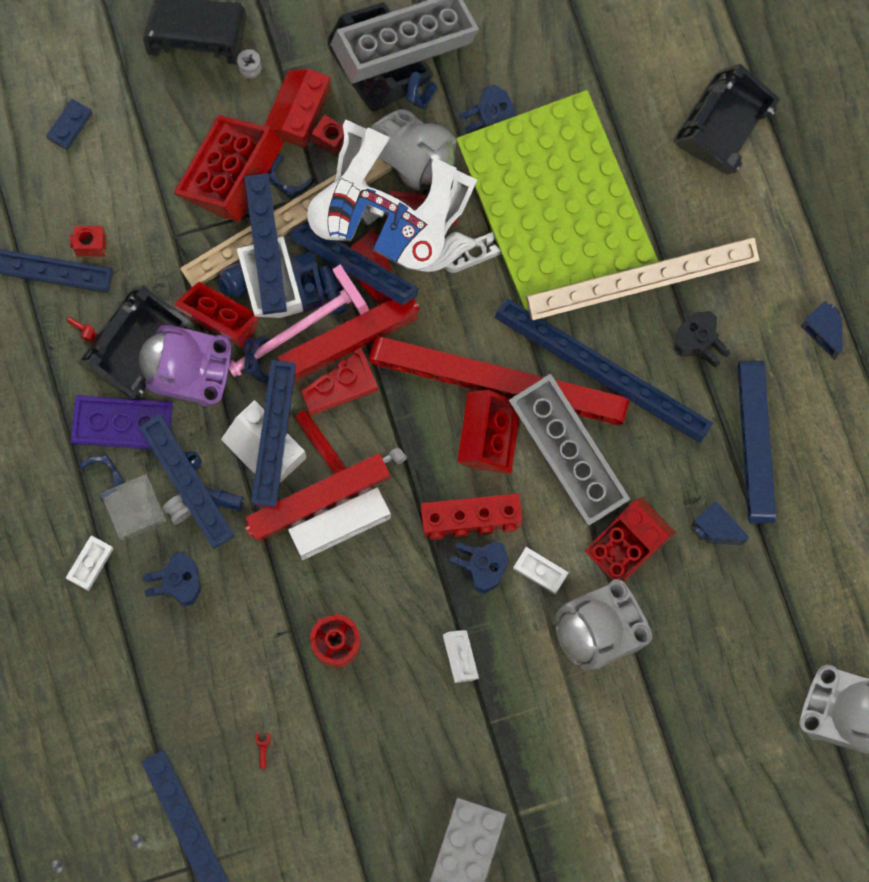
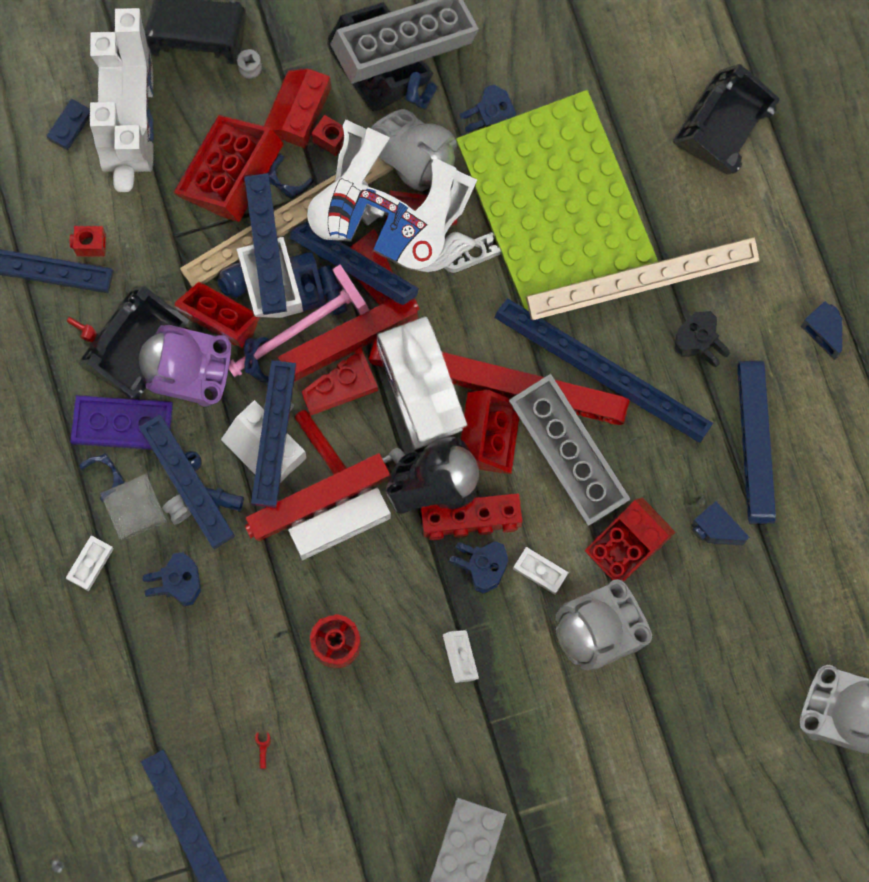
none -> white animal [90,8,153,192]
none -> white animal [377,317,467,450]
none -> black piece [386,437,479,514]

